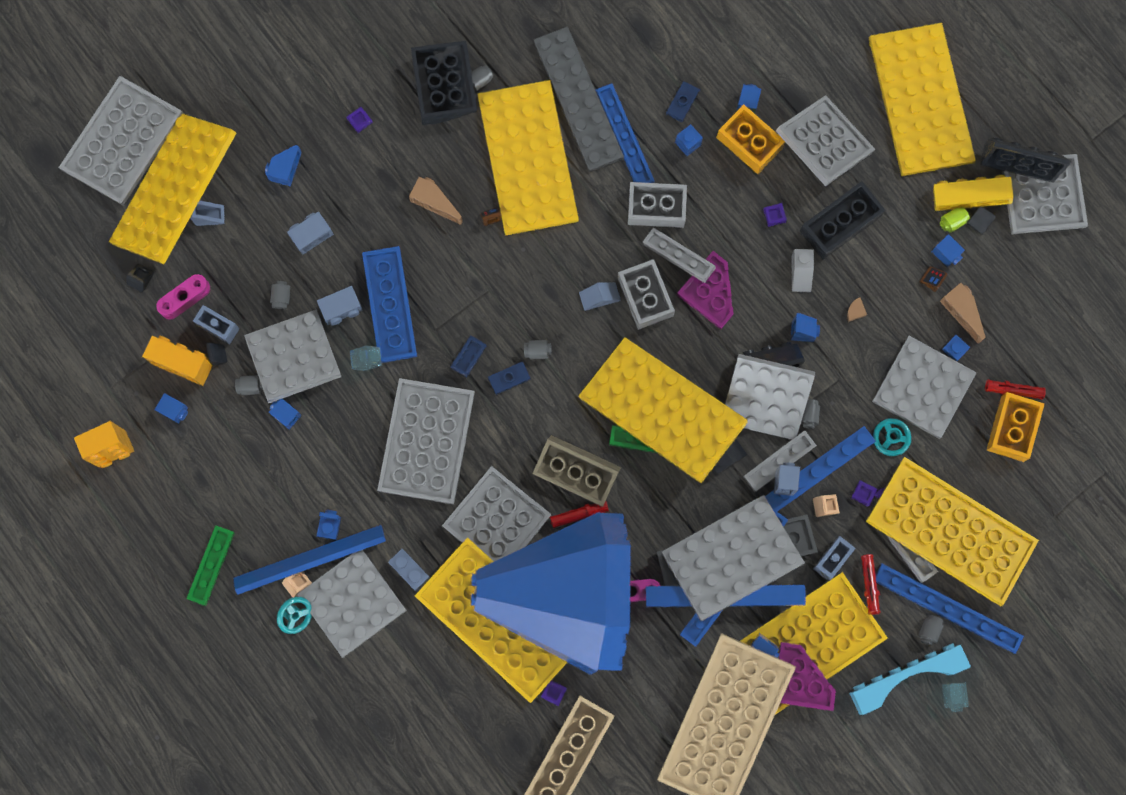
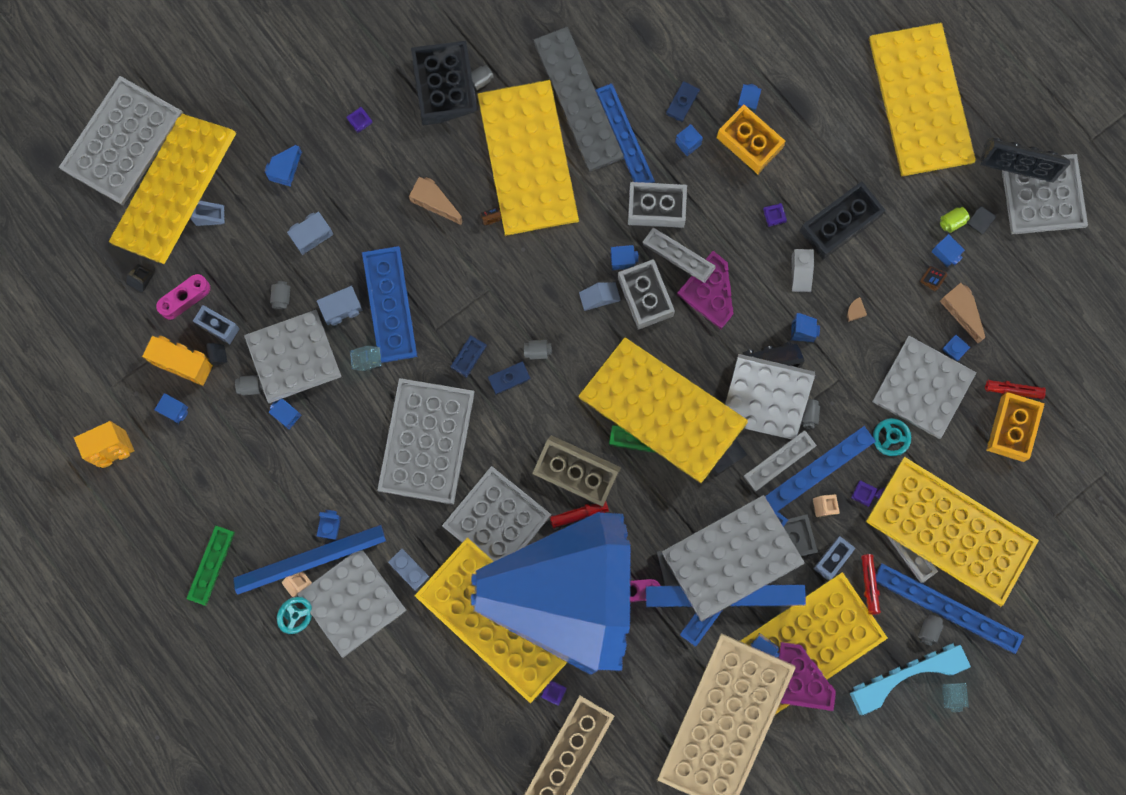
sand blue brick [774,462,800,496] -> none
light grey plate [776,95,875,186] -> none
yellow brick [933,175,1013,211] -> none
none -> blue brick [610,245,638,270]

